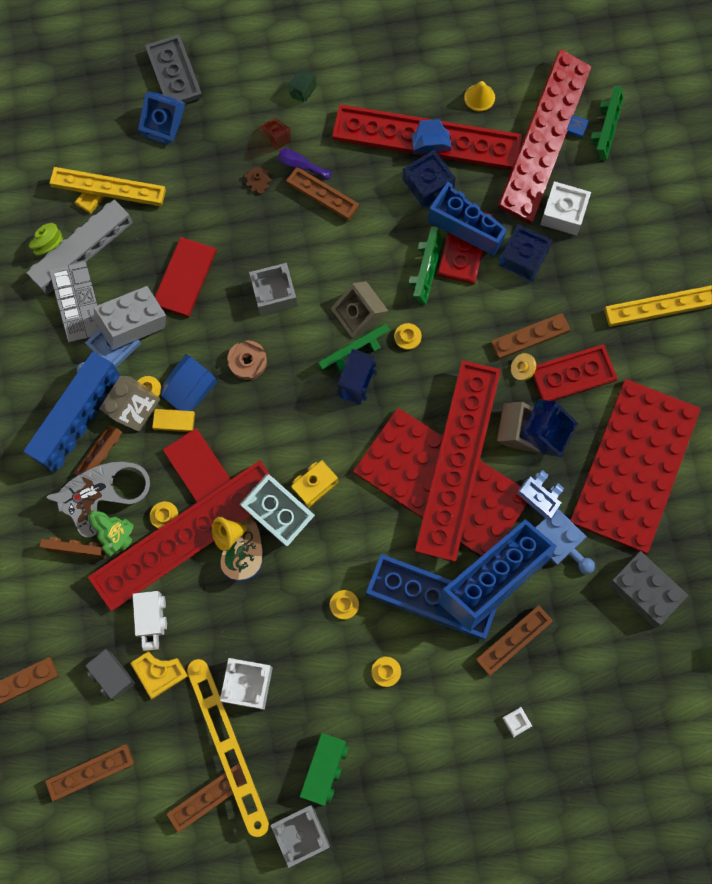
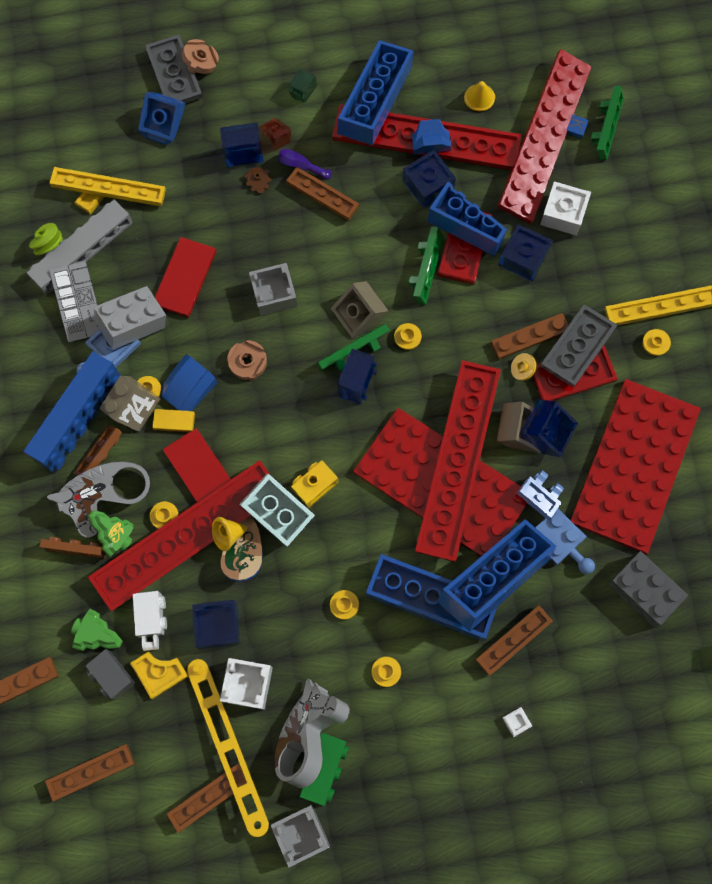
none -> bright green rock [71,609,123,651]
none -> nougat plate [182,39,219,74]
none -> clear blue container [192,600,241,649]
none -> clear blue container [220,122,264,167]
none -> light grey animal [275,678,350,788]
none -> blue brick [338,40,414,145]
none -> dark grey plate [540,304,617,388]
none -> yellow piece [643,329,671,356]

